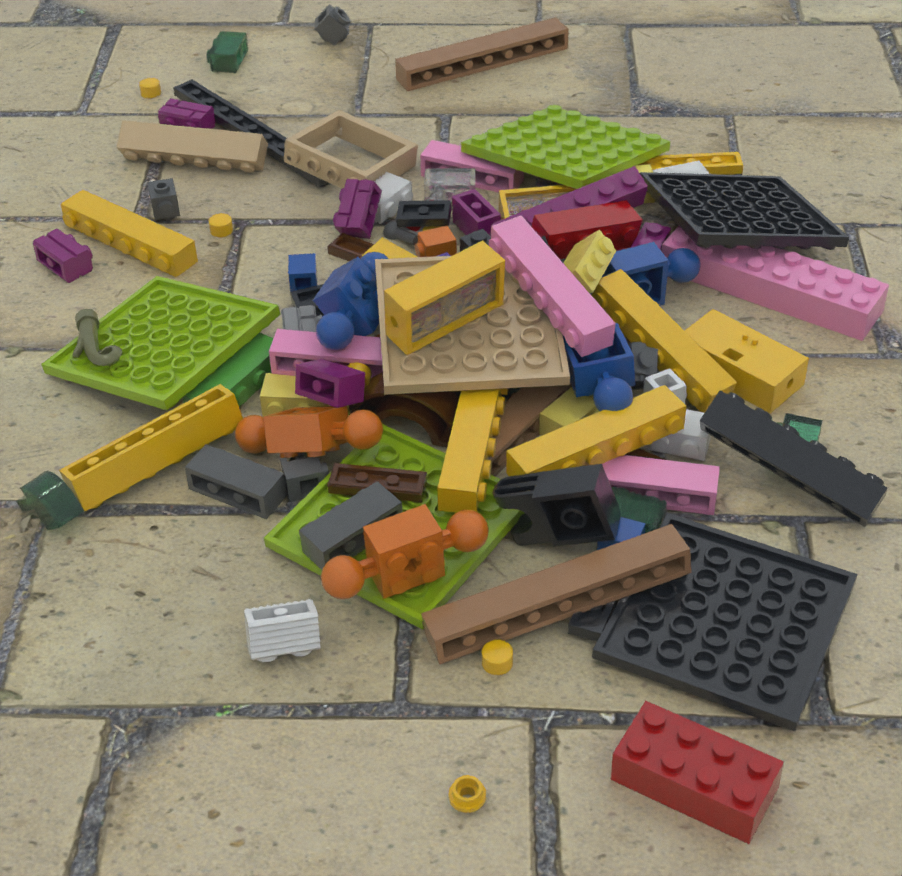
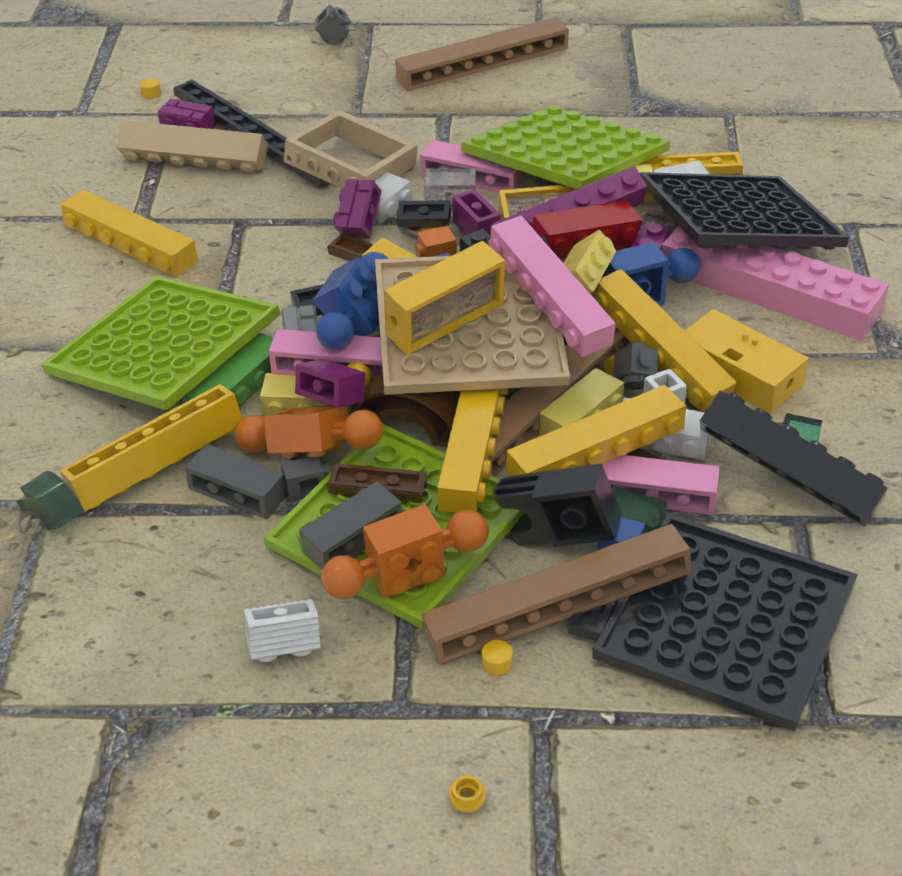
magenta brick [33,228,93,283] -> none
olive plant [73,309,122,366] -> none
dark grey brick [147,178,180,222] -> none
clear green brick [206,31,249,73] -> none
yellow piece [208,213,233,237] -> none
blue brick [288,253,318,291] -> none
dark grey bar [383,221,418,245] -> none
blue brick [563,323,635,411] -> none
red brick [611,701,784,844] -> none

